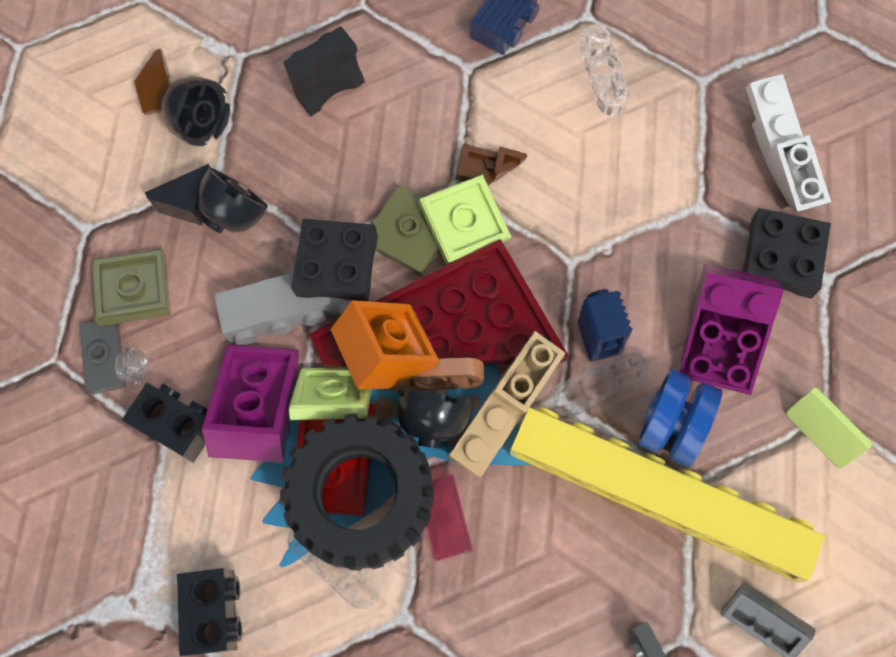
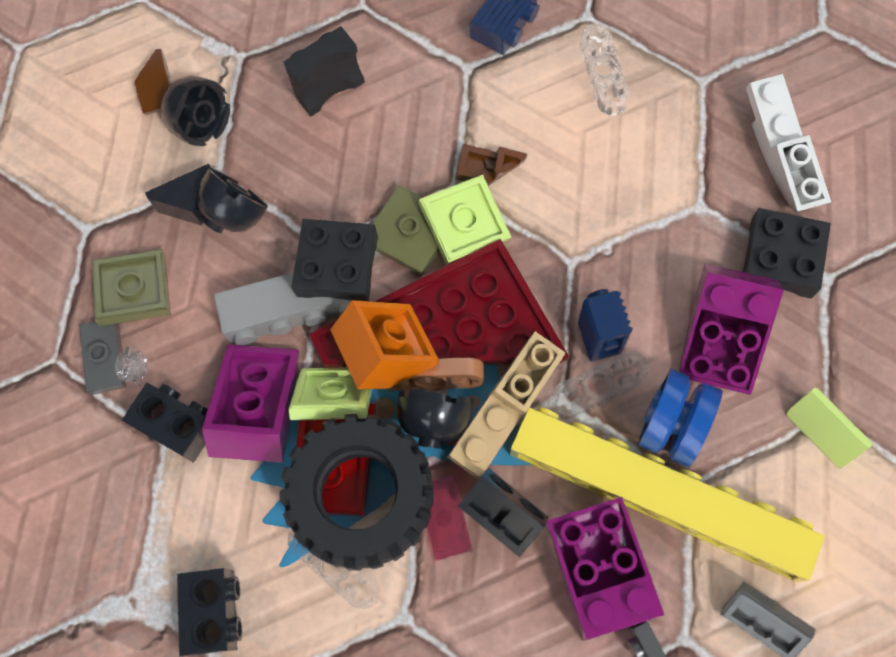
none -> black brick [458,468,549,558]
none -> magenta slope [546,497,665,641]

